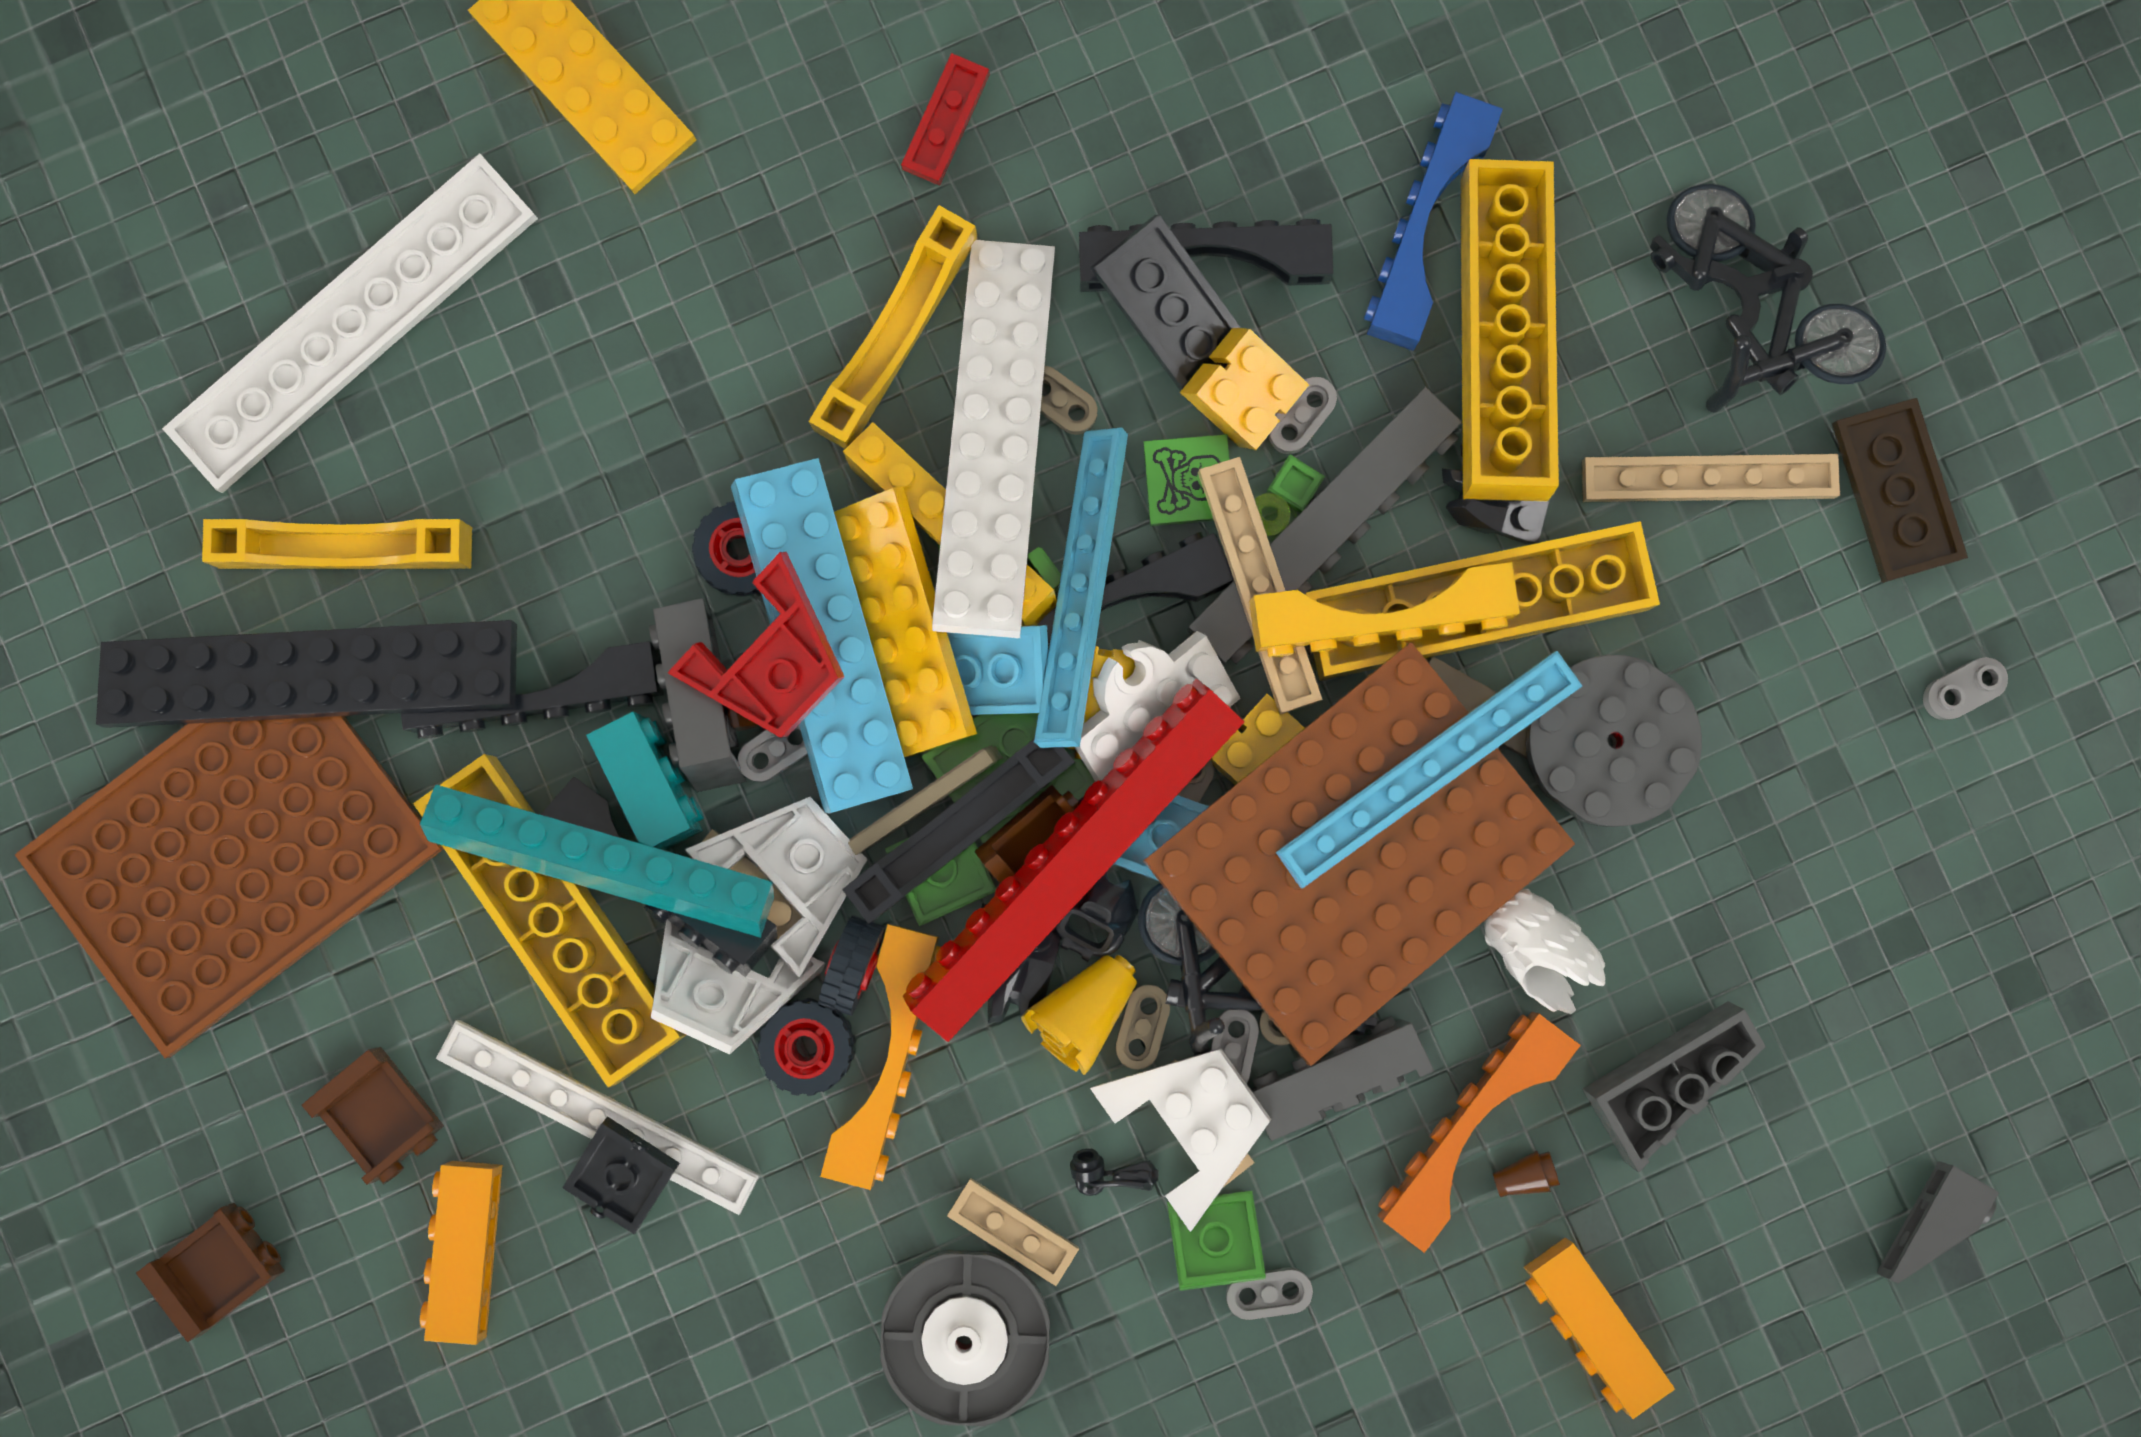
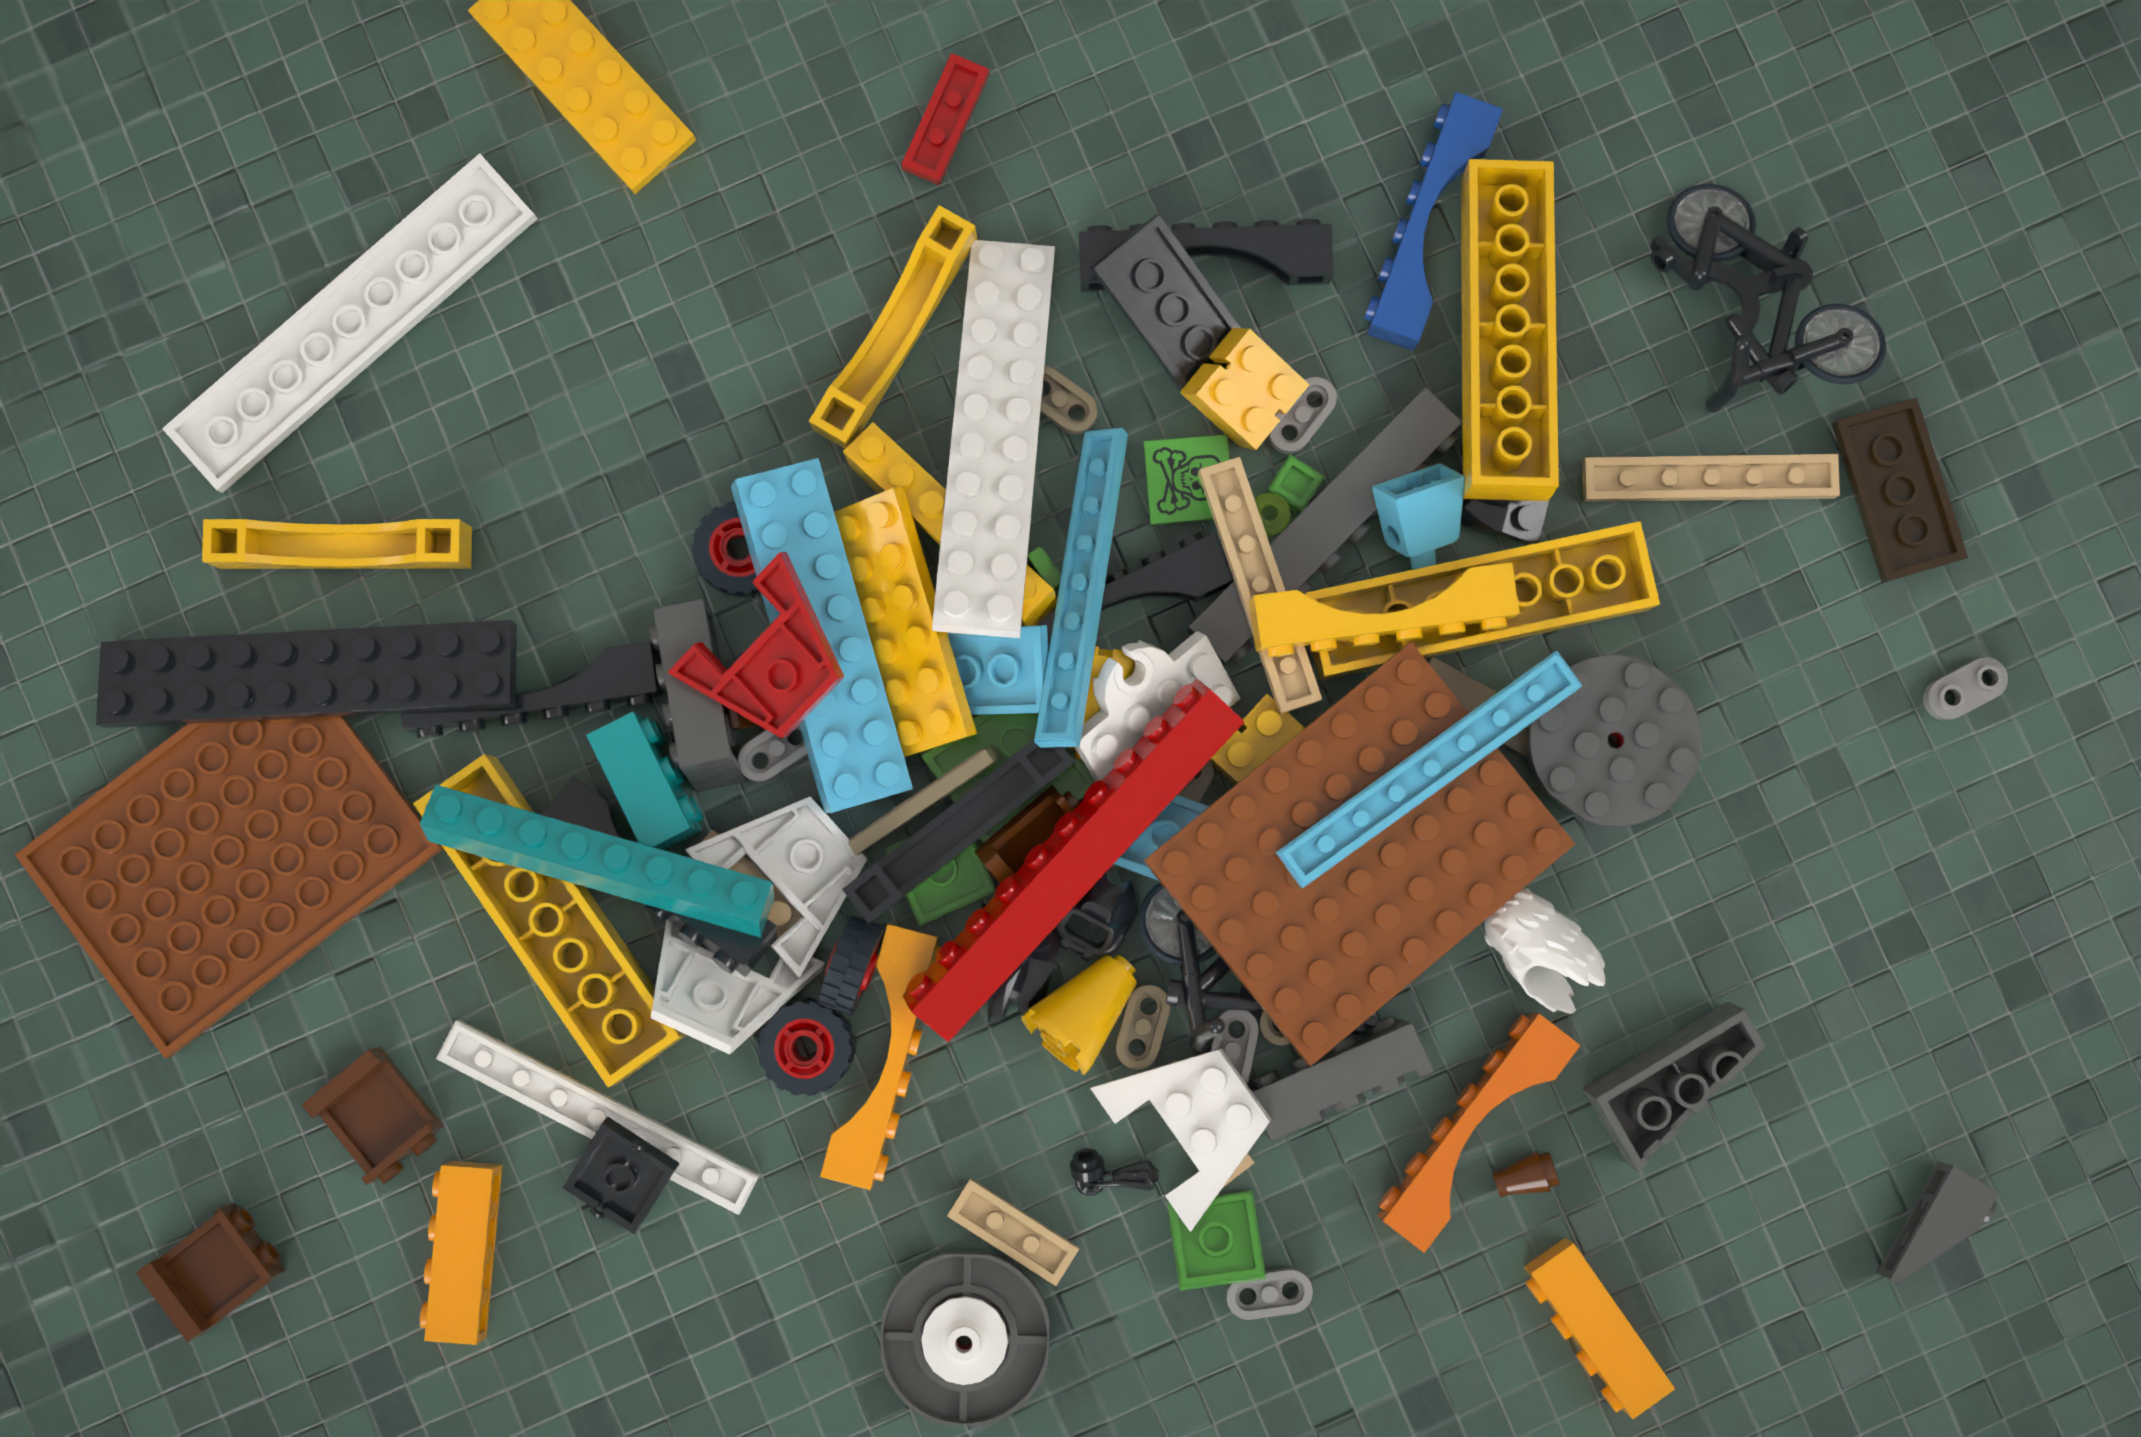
none -> medium azure torso [1372,463,1465,569]

